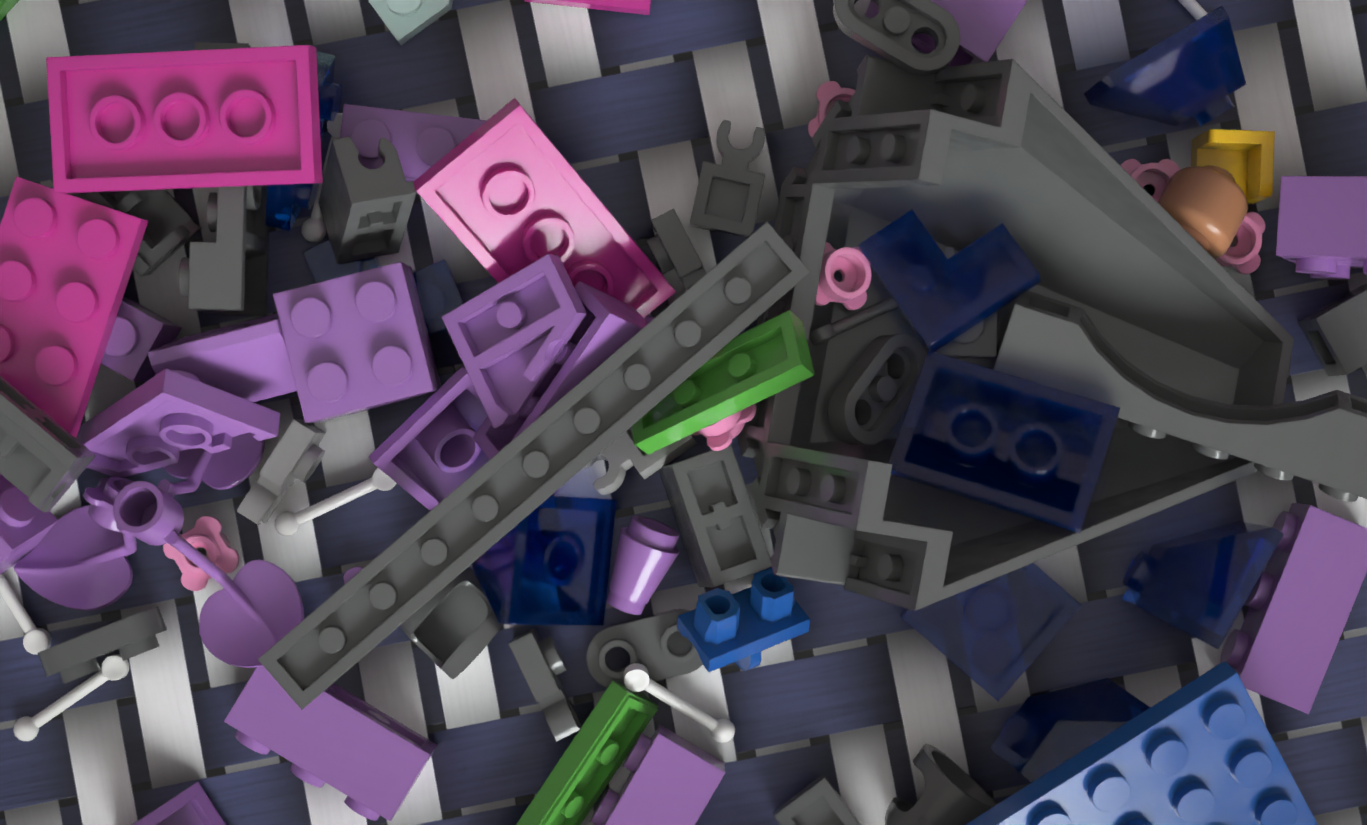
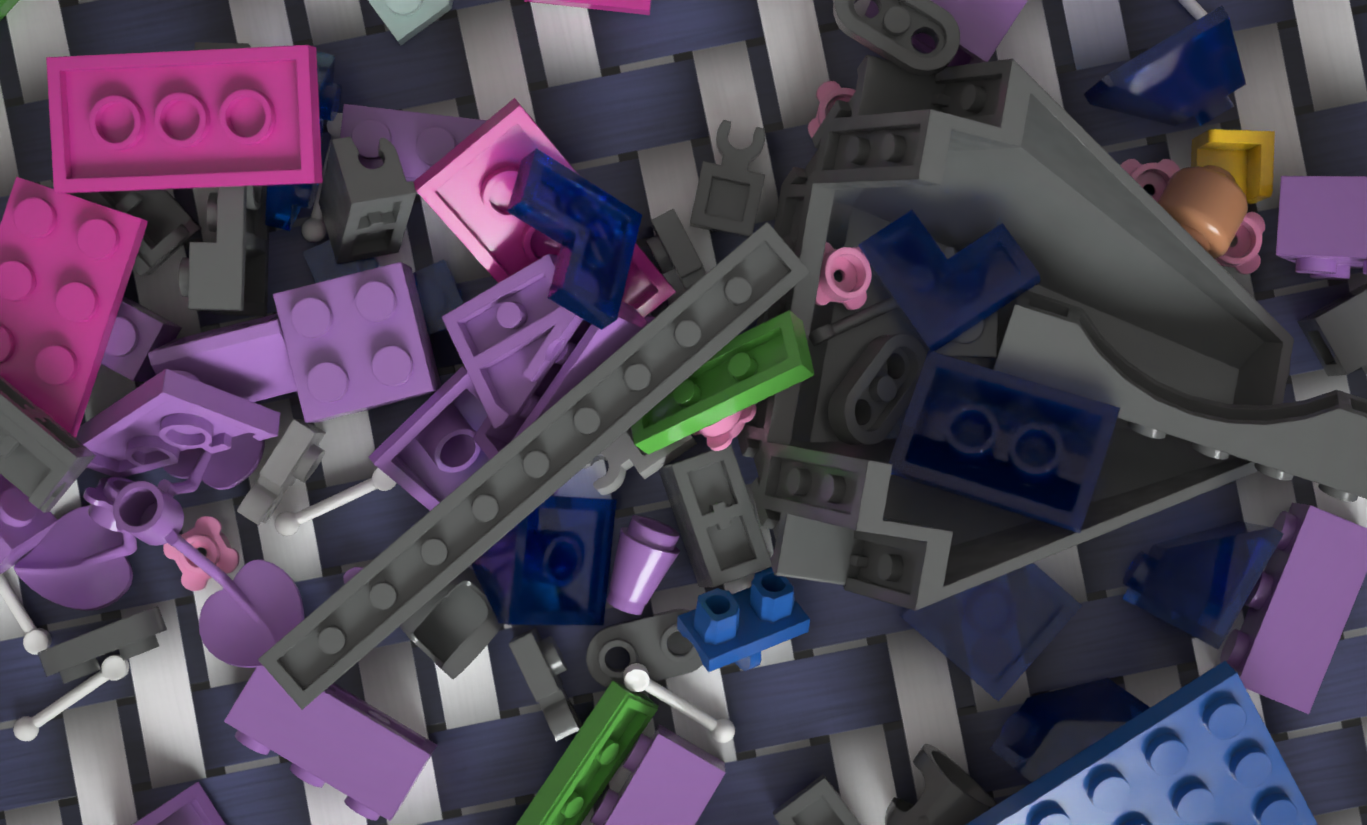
none -> clear blue plate [507,148,642,330]

